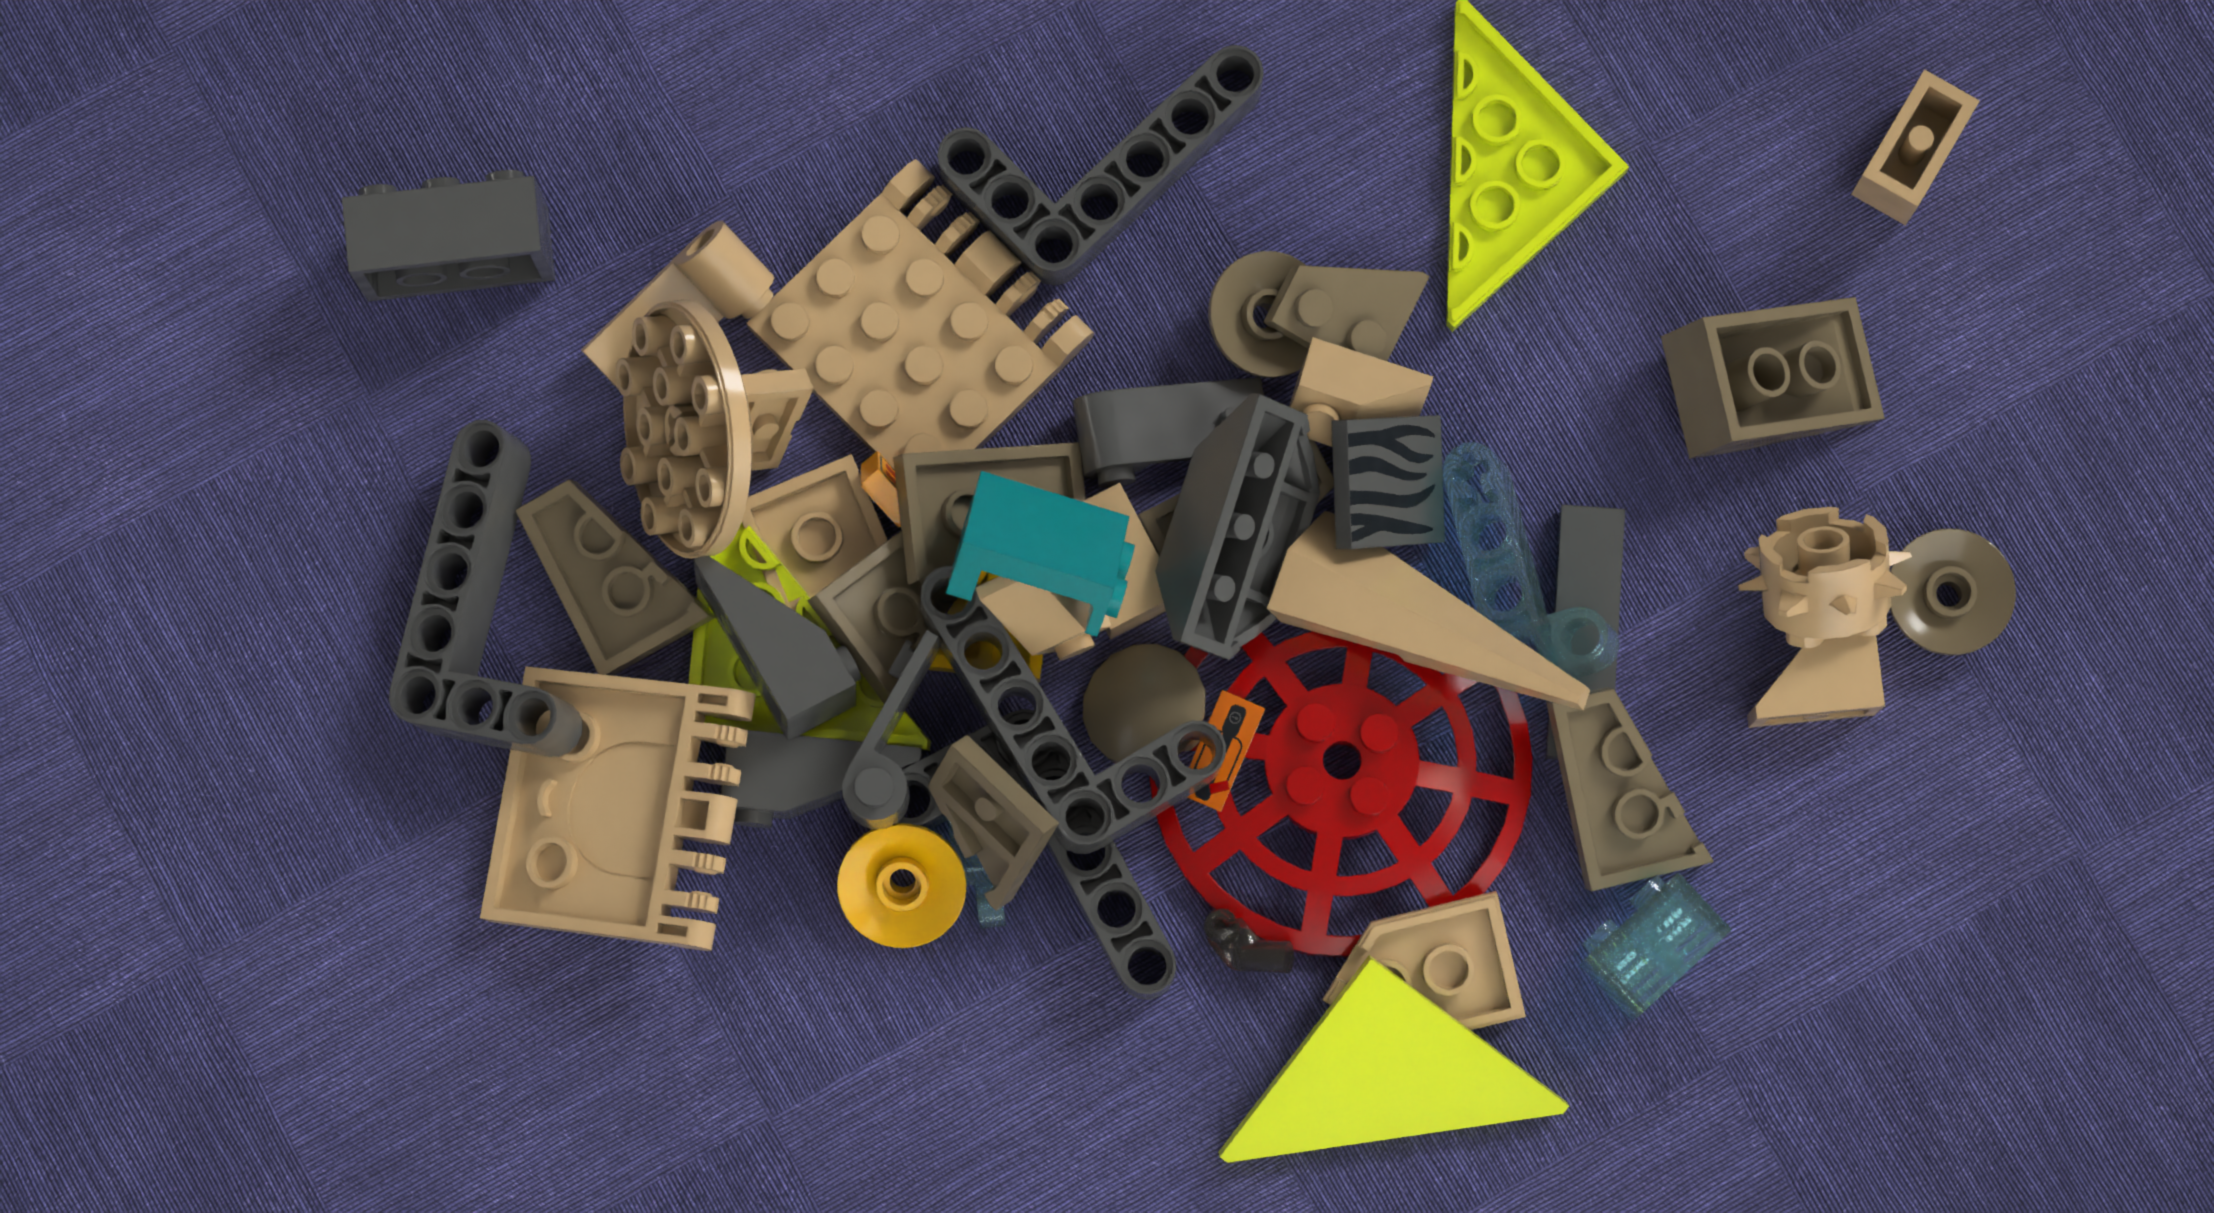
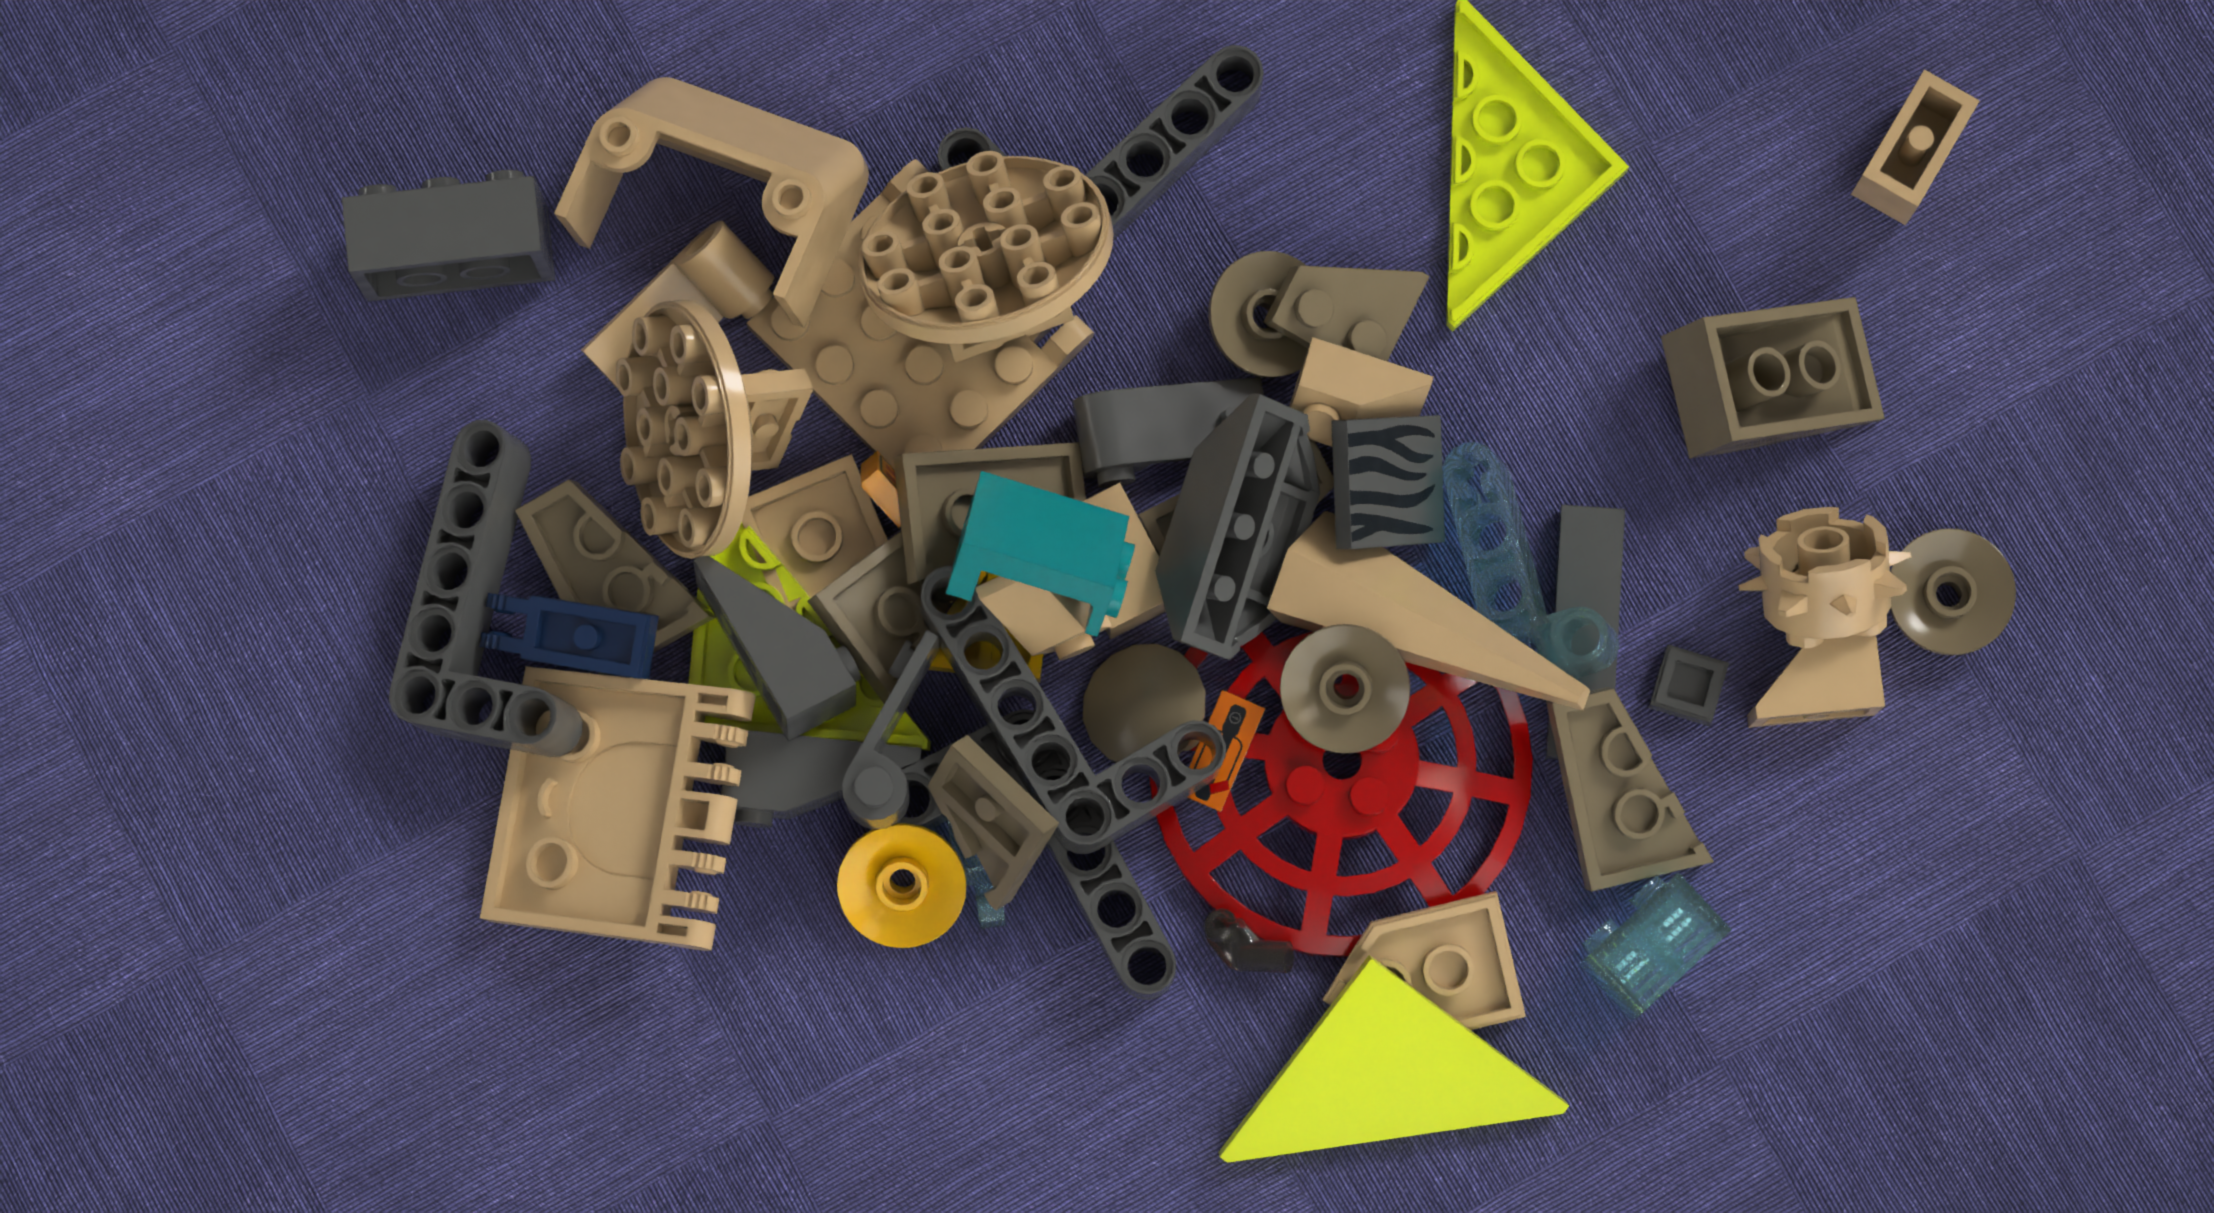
none -> dark blue hinge [479,593,659,679]
none -> tan windscreen [554,77,869,328]
none -> tan bracket [858,151,1114,363]
none -> dark tan dish [1280,624,1410,753]
none -> dark grey tile [1648,644,1729,726]

